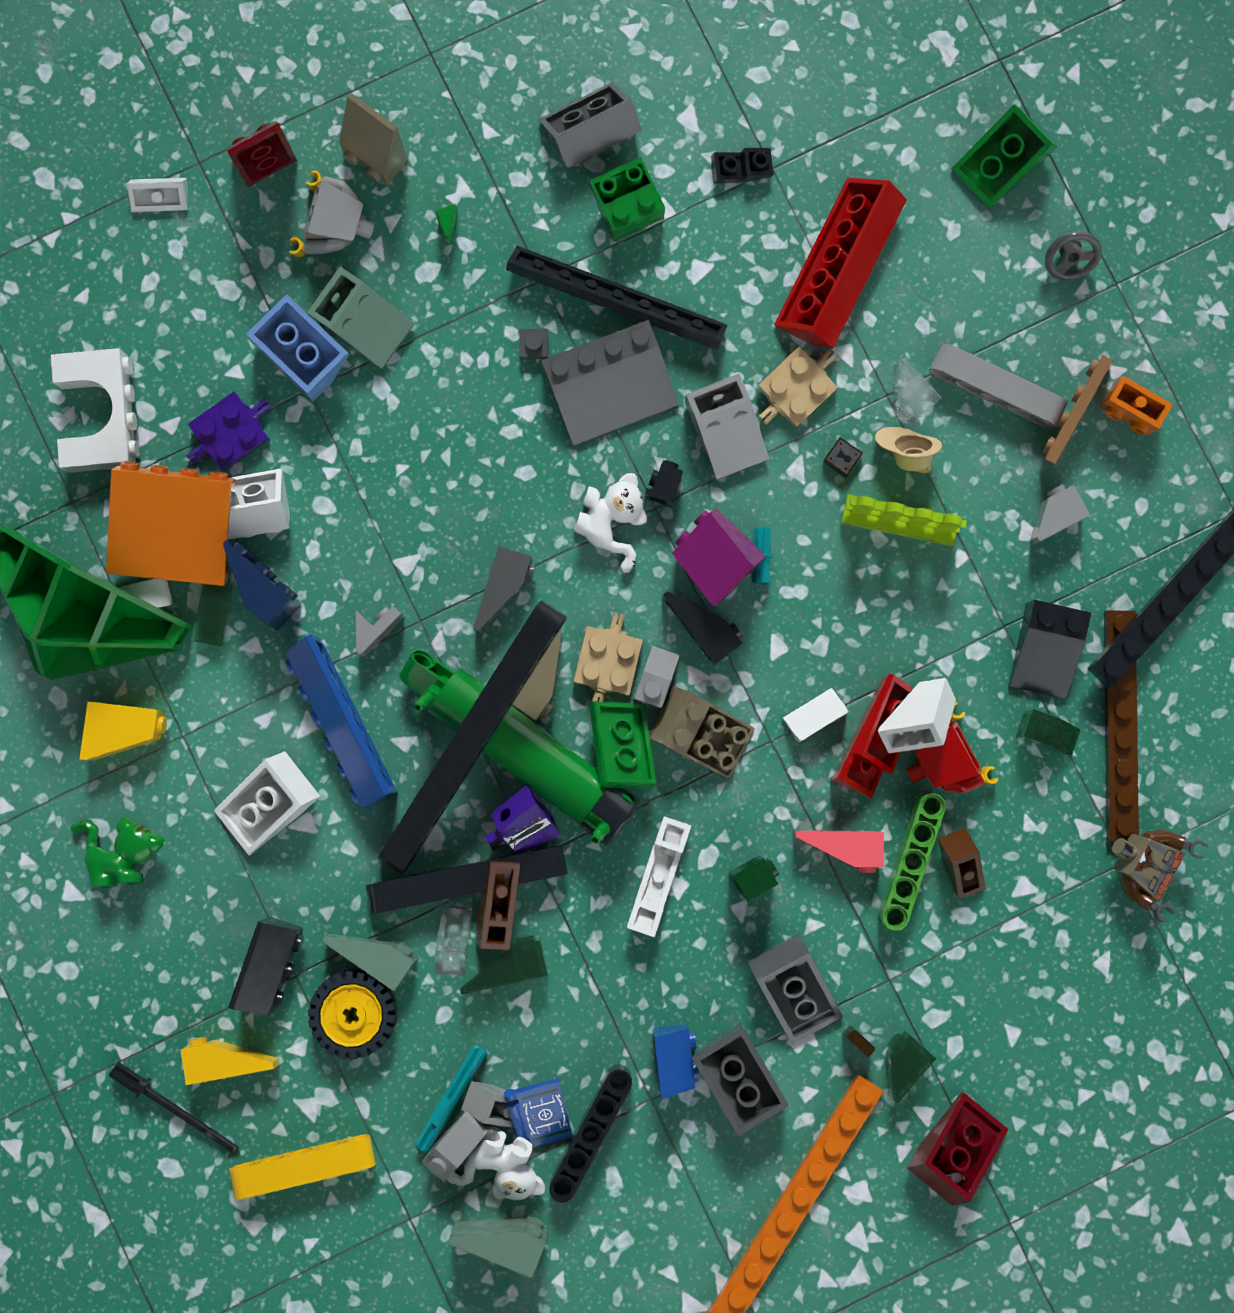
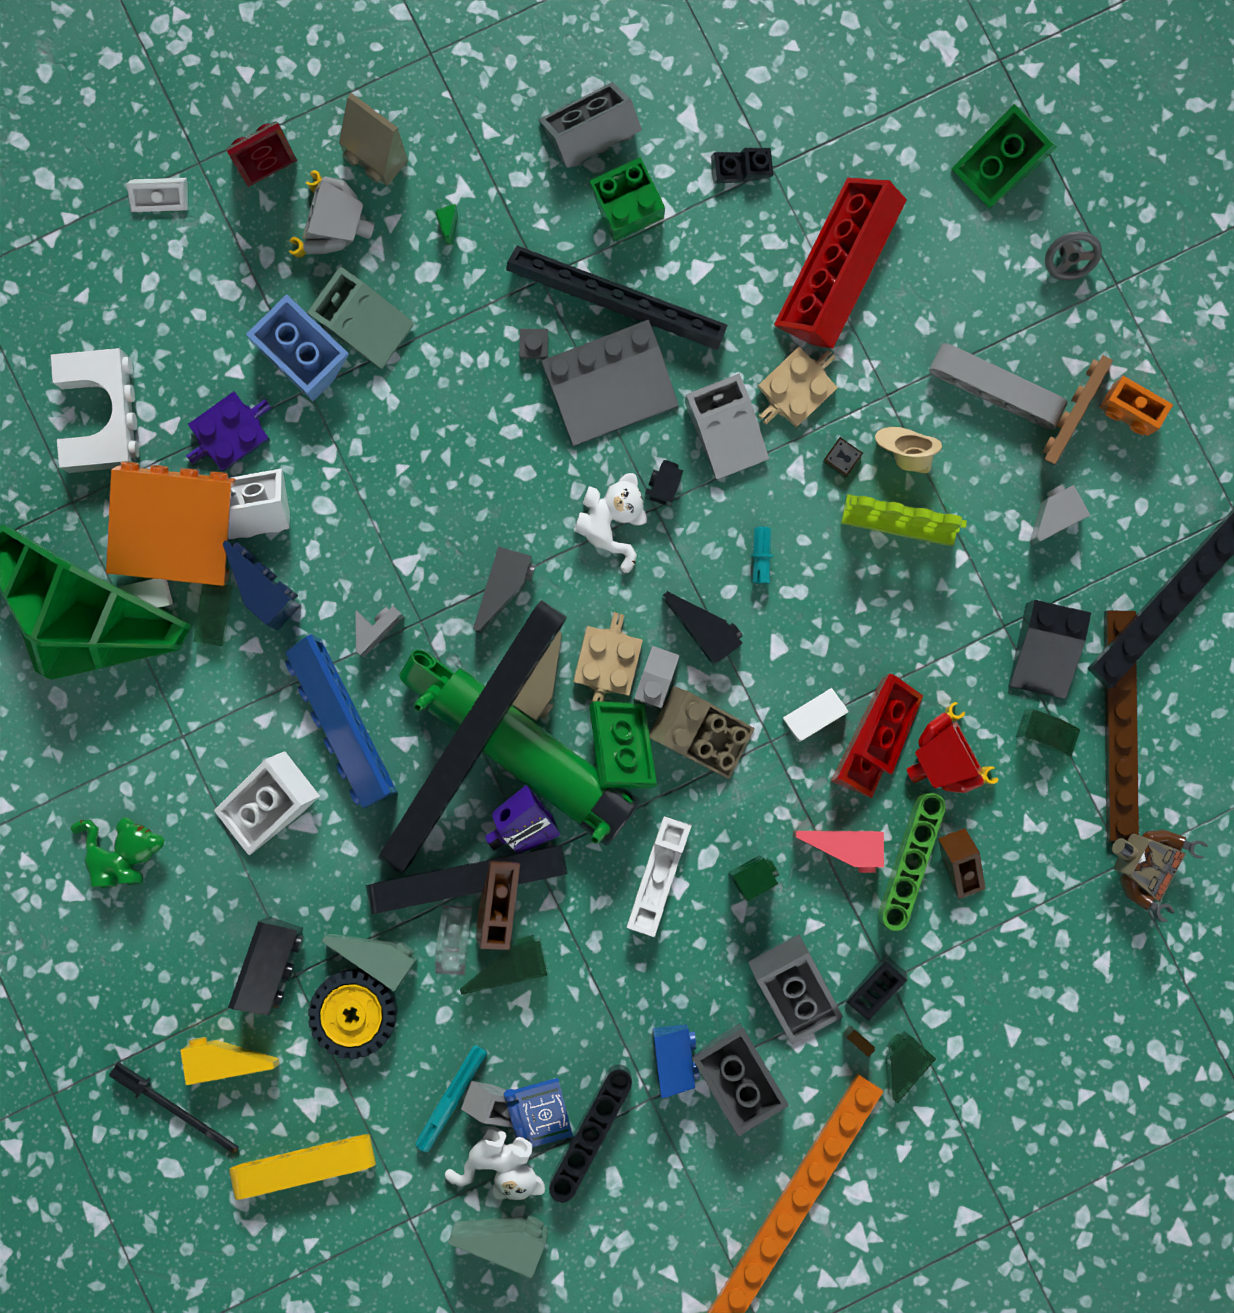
yellow slope [79,702,167,760] -> none
light grey slope [422,1111,488,1182] -> none
magenta slope [672,508,766,607] -> none
white slope [878,678,956,753] -> none
clear slope [892,356,942,427] -> none
dark red slope [907,1092,1008,1206] -> none
none -> black slope [846,955,908,1021]

